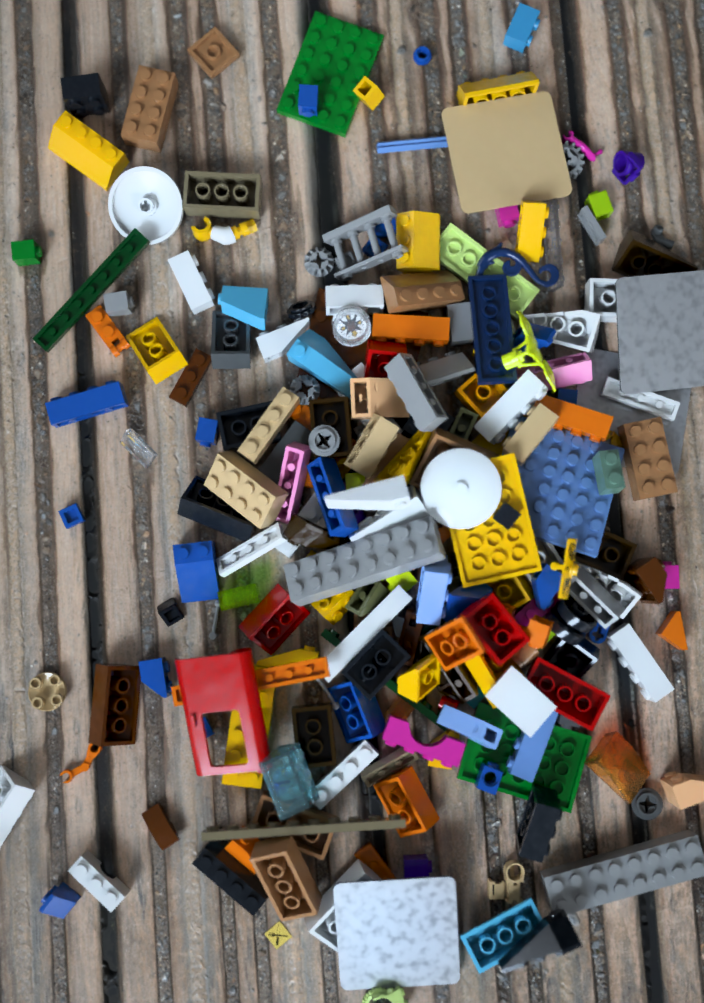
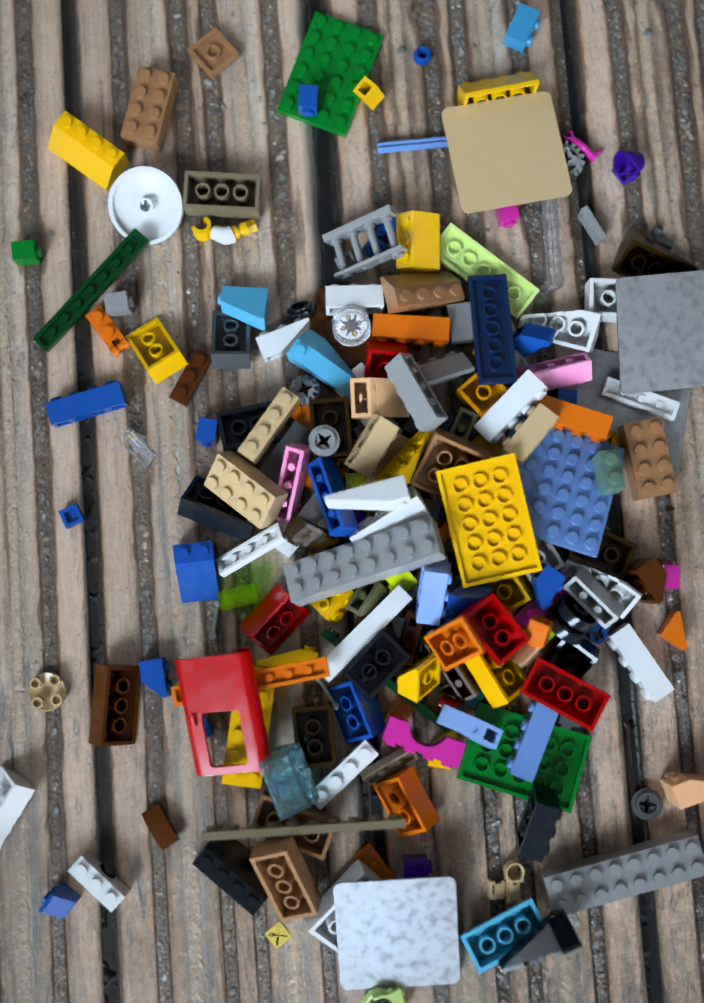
black brick [60,73,110,118] -> none
orange piece [60,743,103,783] -> none
black slope [157,598,185,627] -> none
white brick [168,250,215,315] -> none
orange slope [224,825,259,875] -> none
light grey gear [304,247,334,277] -> none
white dish [420,448,502,529] -> none
blue brick [474,761,503,795] -> none
dark blue plant [475,242,560,288] -> none
white tile [484,665,557,738] -> none
black tile [493,502,521,530] -> none
neon yellow plant [501,310,556,393] -> none
yellow brick [515,200,549,263] -> none
yellow shield [550,538,579,599] -> none
lime brick [584,190,614,222] -> none
clear orange slope [584,731,651,804] -> none

